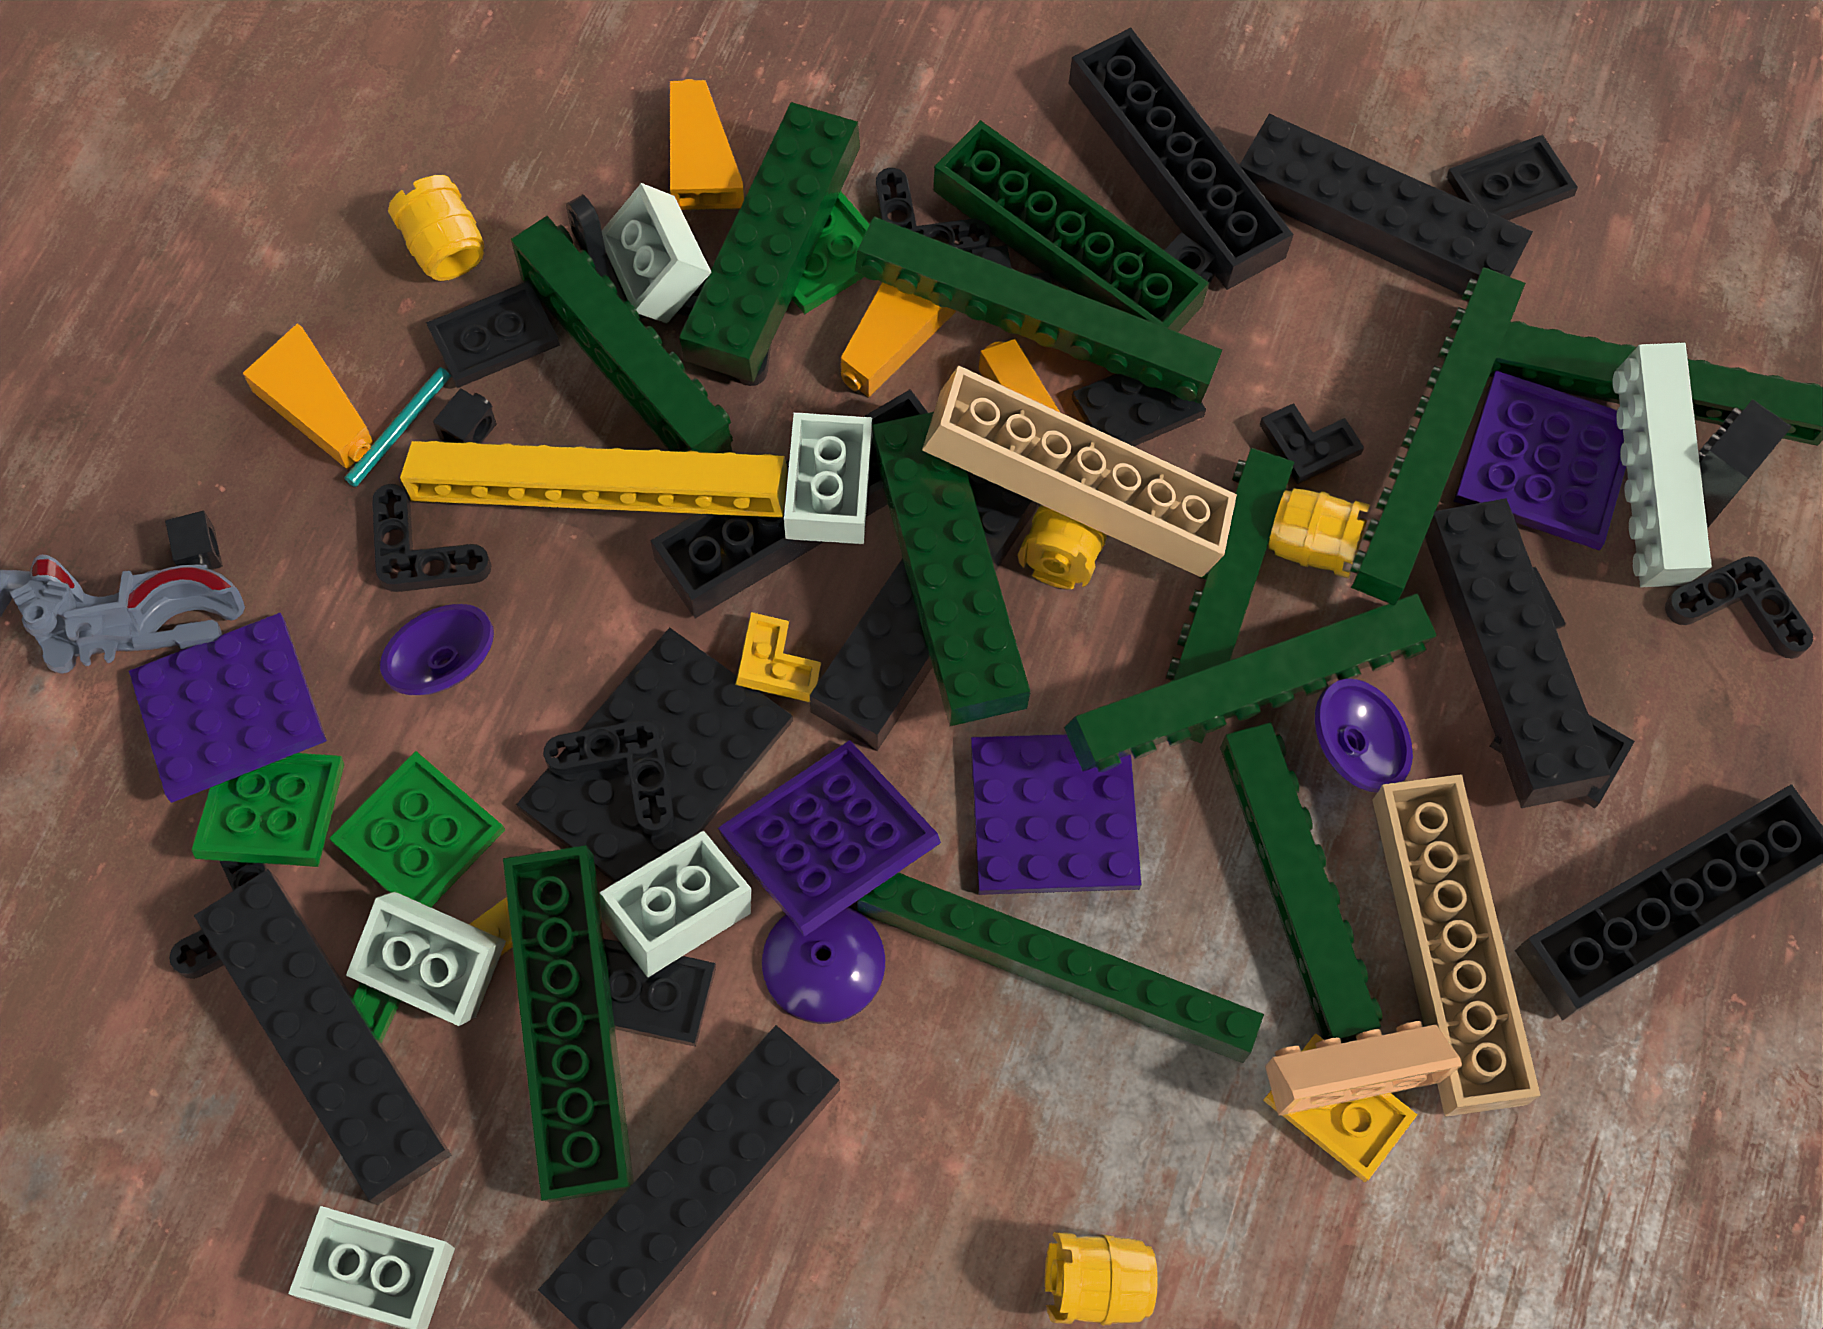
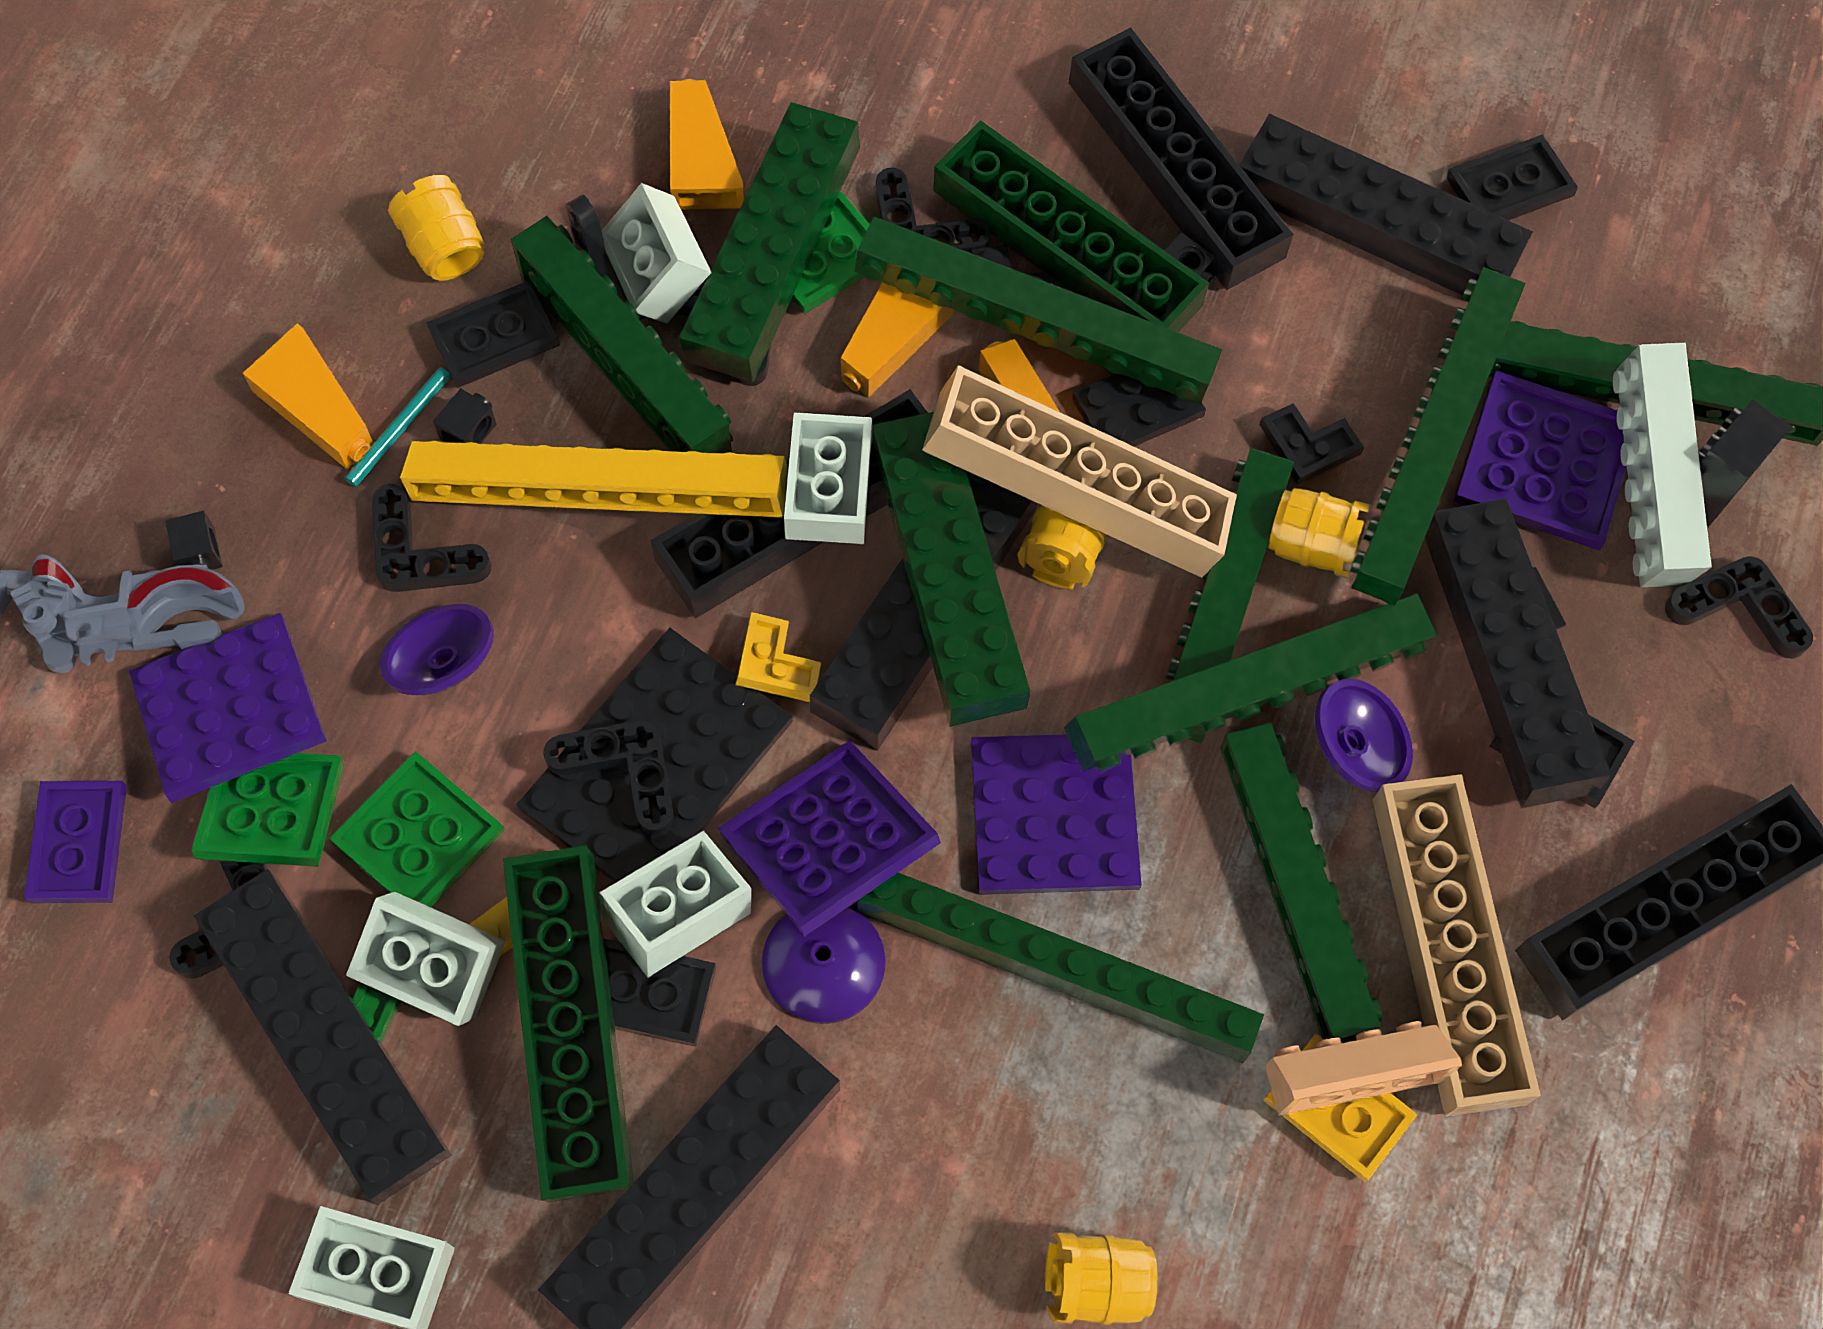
none -> dark purple plate [24,781,127,903]

